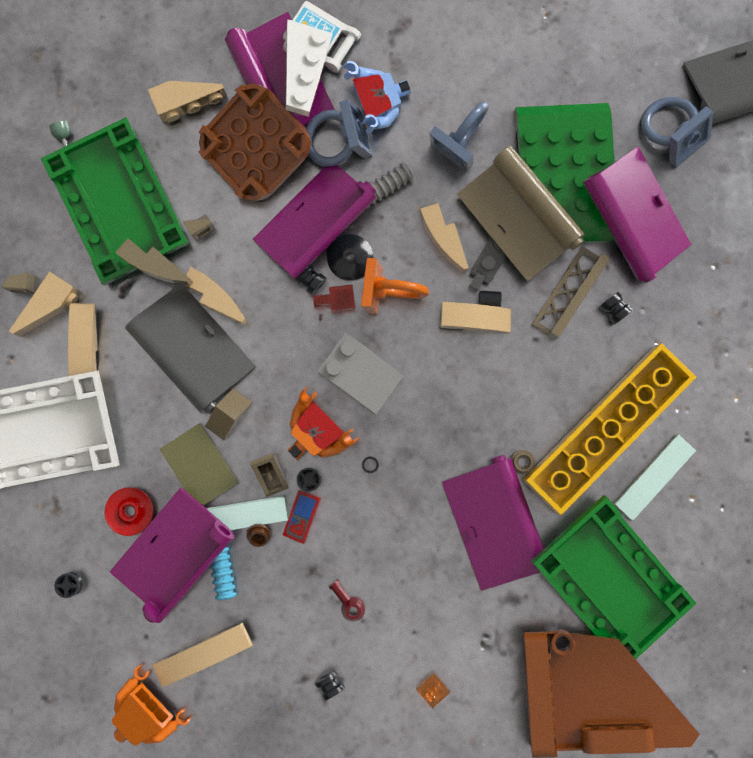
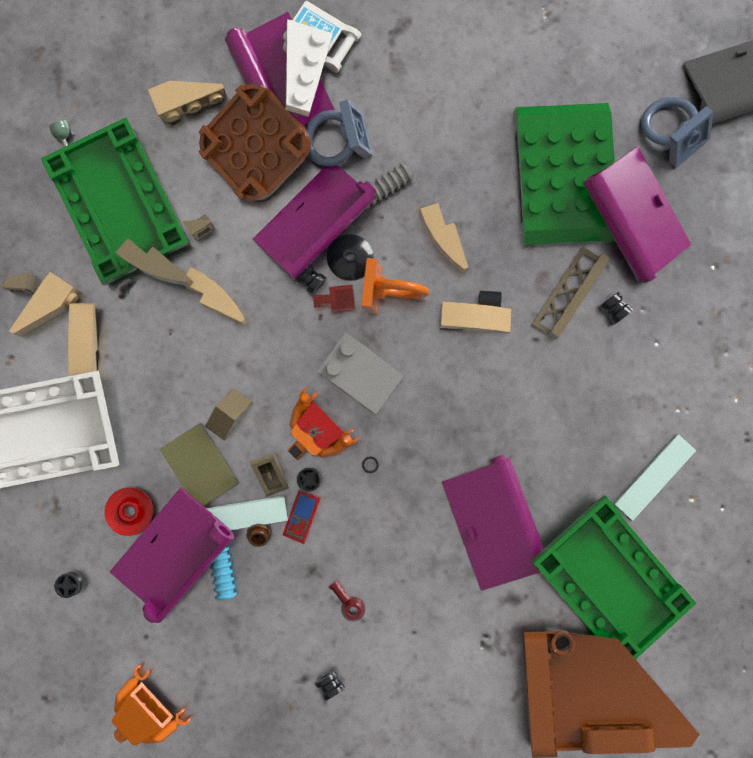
dark grey door [125,284,256,414] -> none
tan slope [152,623,253,687] -> none
torso [342,61,411,134] -> none
clear orange tile [416,672,450,709] -> none
sand blue tile [429,101,489,171] -> none
dark tan door [457,146,585,282] -> none
dark grey hinge [468,237,506,292] -> none
dark tan plate [511,450,535,474] -> none
yellow brick [522,343,696,515] -> none

